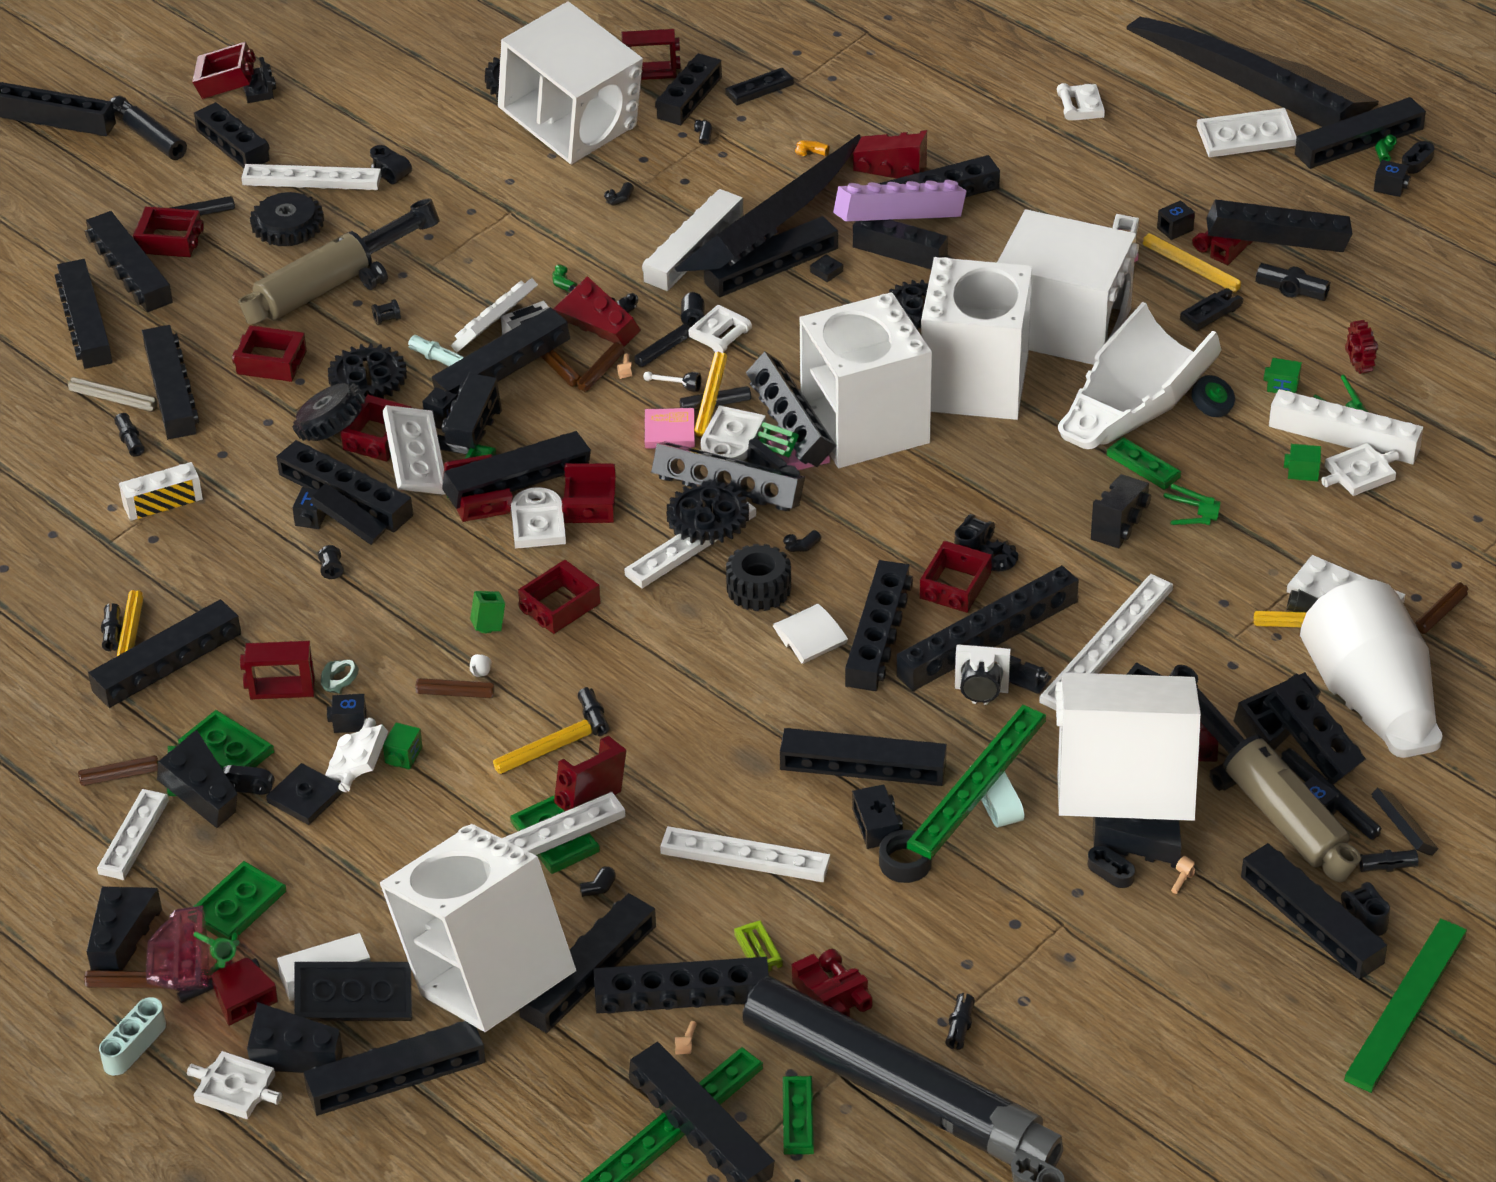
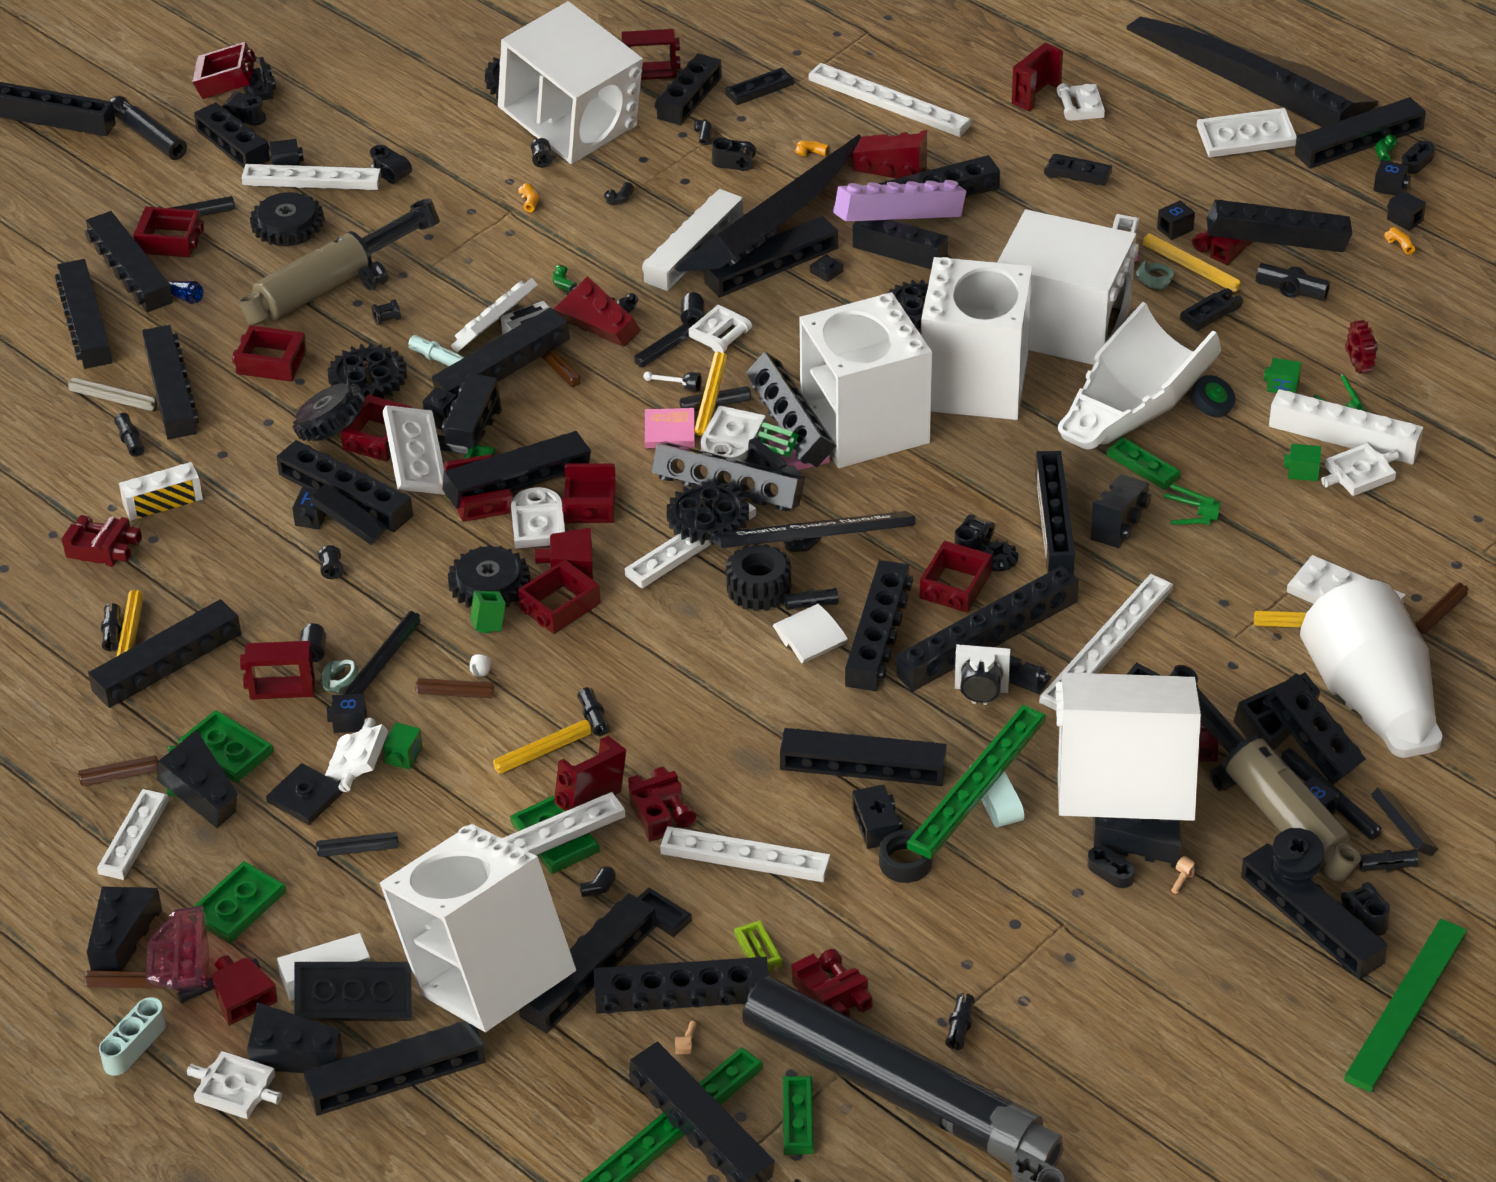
green plant [193,932,240,976] -> none
black plate [222,765,275,795] -> none
reddish brown axle [577,342,624,392] -> none
light nougat hand [617,353,632,379] -> none
pearl dark grey cone [1286,589,1319,612] -> none
none -> dark red hips [61,515,142,567]
none -> clear blue cone [169,281,204,304]
none -> black piece [222,92,266,126]
none -> black brick [269,139,304,166]
none -> black brick [299,623,326,662]
none -> black axle [316,832,399,857]
none -> black axle [343,611,421,695]
none -> black gear [448,545,530,608]
none -> light orange arm [518,183,540,212]
none -> black bush [530,138,552,168]
none -> dark red torso [535,528,593,580]
none -> dark red hips [628,766,696,842]
none -> black tile [637,887,692,937]
none -> black piece [712,138,756,171]
none -> black tile [713,511,915,548]
none -> black pin [784,588,839,610]
none -> white tile [809,63,971,137]
none -> dark red panel [1012,42,1063,112]
none -> black brick [1035,451,1075,575]
none -> black plate [1044,154,1112,186]
none -> sand green piece [1136,261,1174,290]
none -> black piece [1272,828,1324,881]
none -> light orange arm [1384,227,1415,255]
none -> black brick [1387,191,1426,231]

